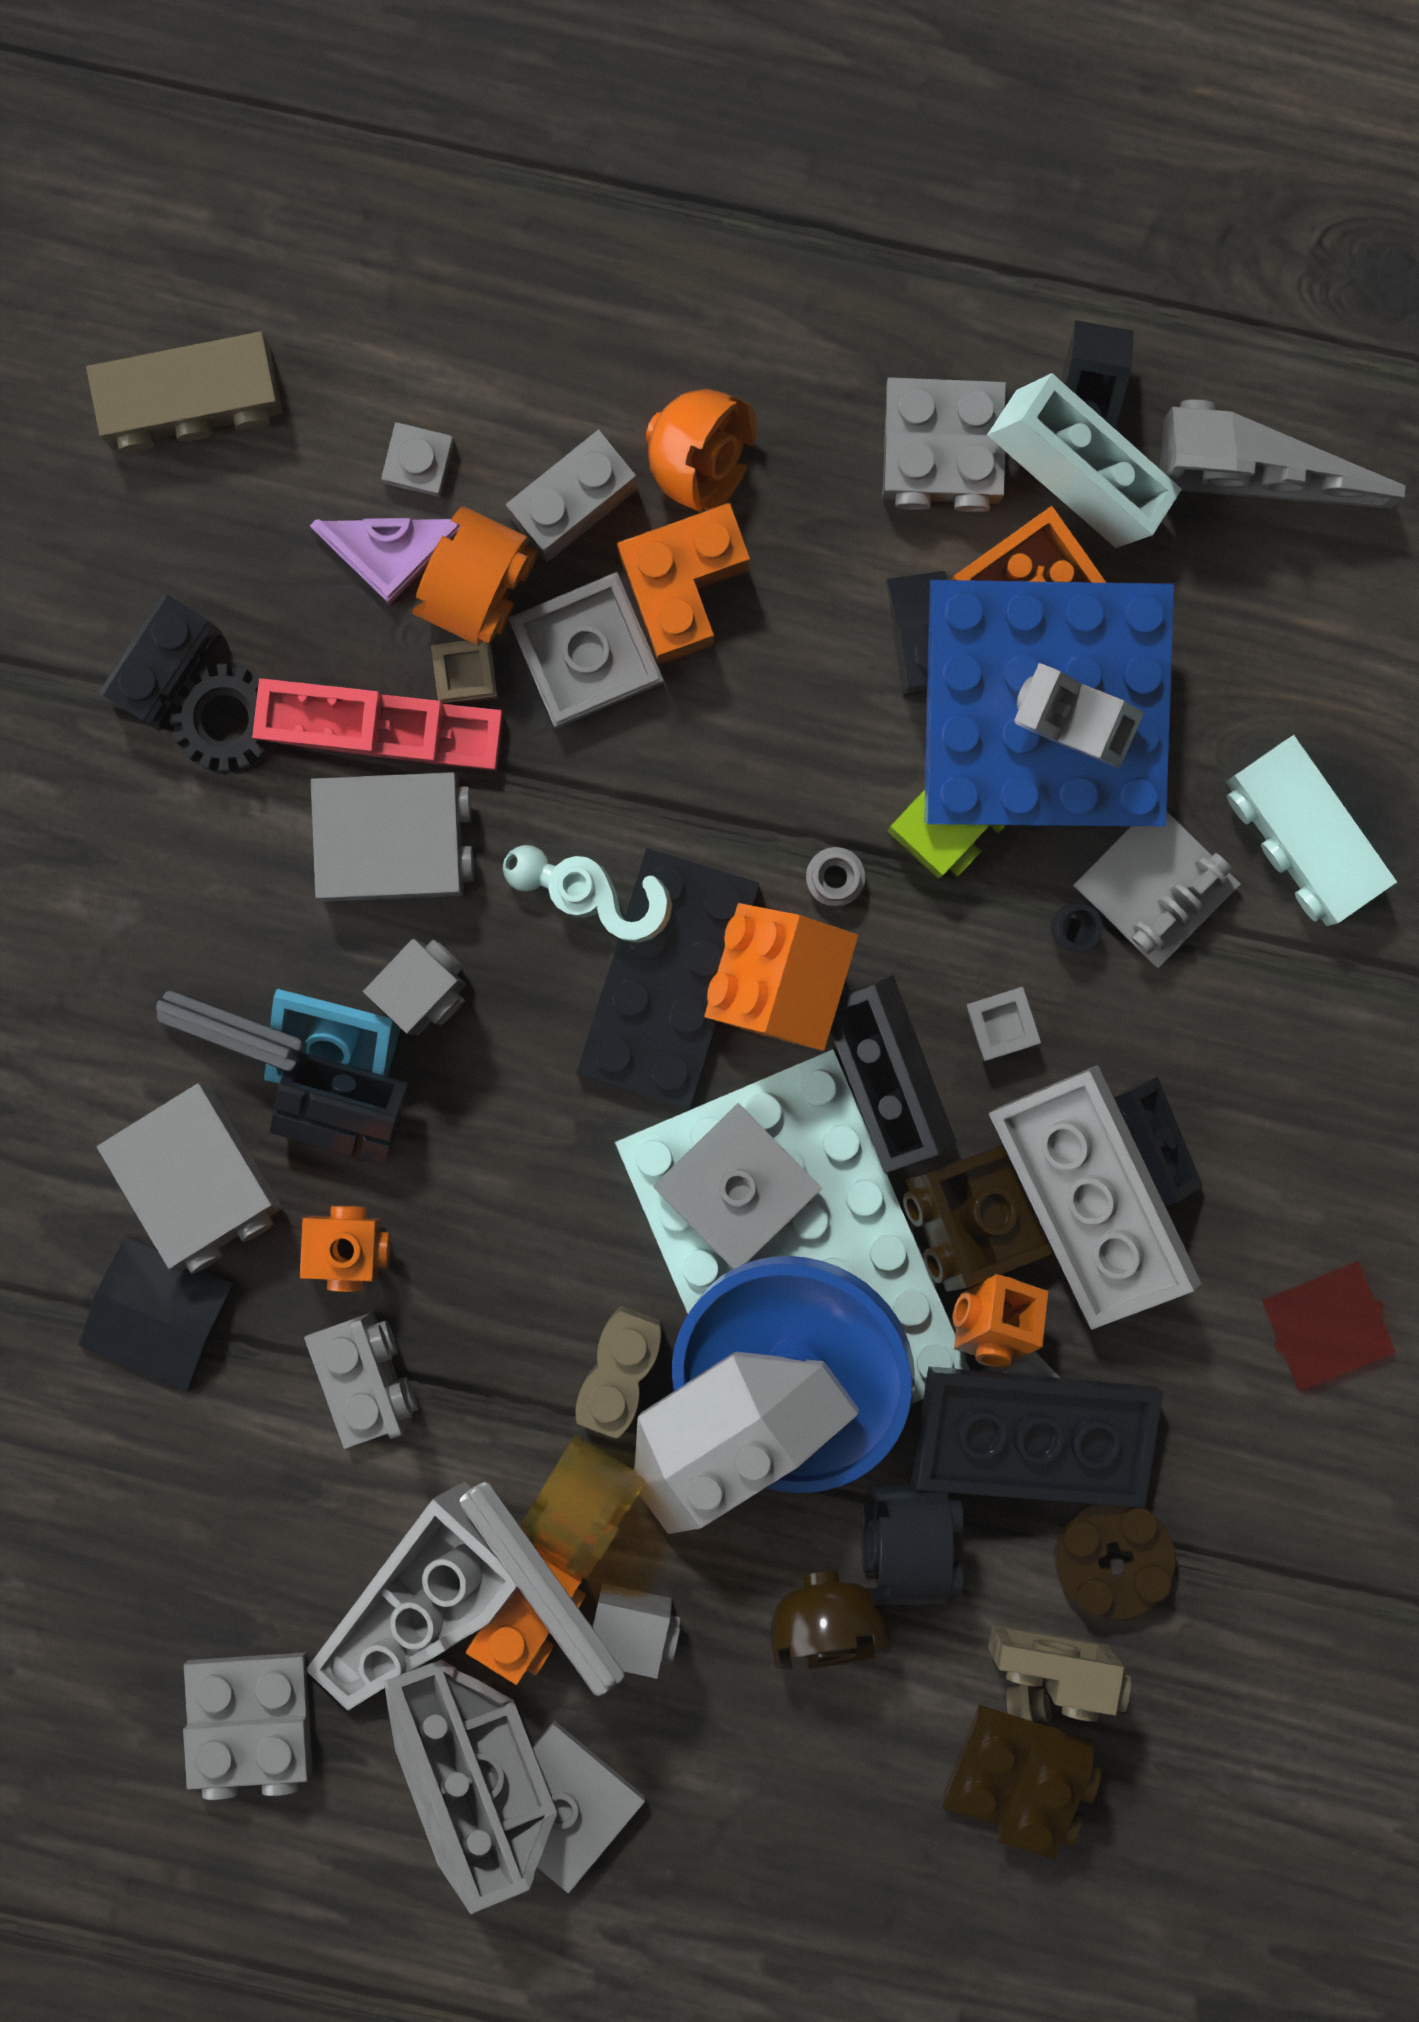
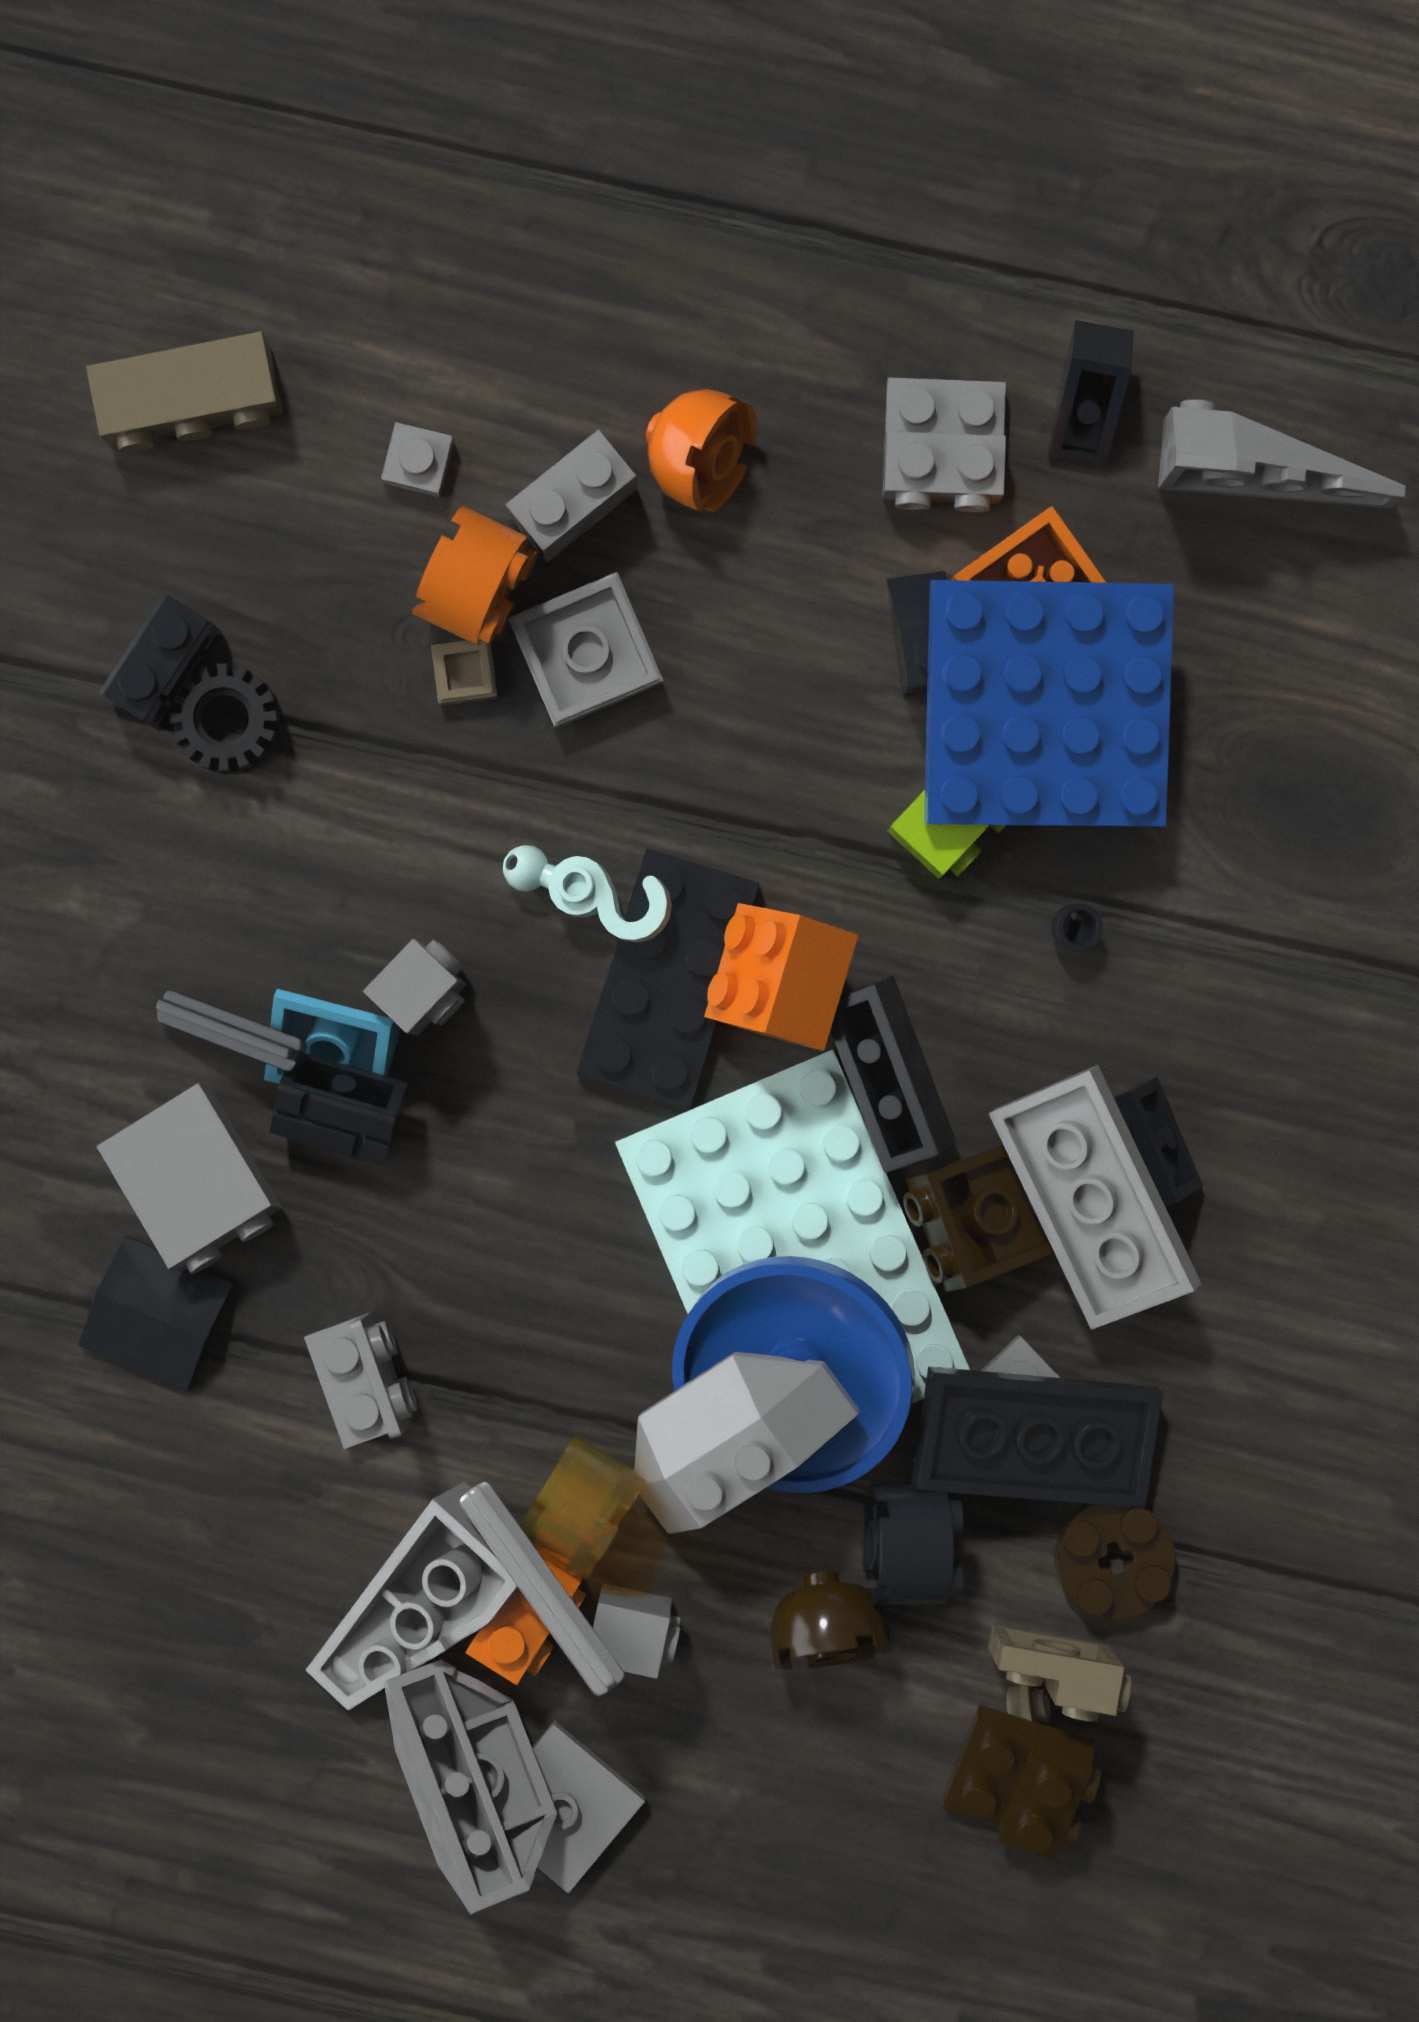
light grey plate [183,1652,313,1800] -> none
coral slope [252,678,504,771] -> none
orange brick [300,1206,391,1292] -> none
lavender tile [310,518,461,605] -> none
light grey brick [311,772,474,902] -> none
dark tan brick [576,1306,662,1439] -> none
orange brick [617,503,750,665] -> none
light grey plate [653,1103,822,1269] -> none
light grey plate [806,847,865,907] -> none
orange brick [953,1274,1048,1368] -> none
light grey plate [964,987,1041,1061] -> none
light aqua brick [987,373,1182,548] -> none
light grey brick [1014,663,1144,769] -> none
light grey hinge [1073,811,1241,968] -> none
light aqua brick [1225,735,1397,926] -> none
clear red piece [1261,1261,1396,1391] -> none

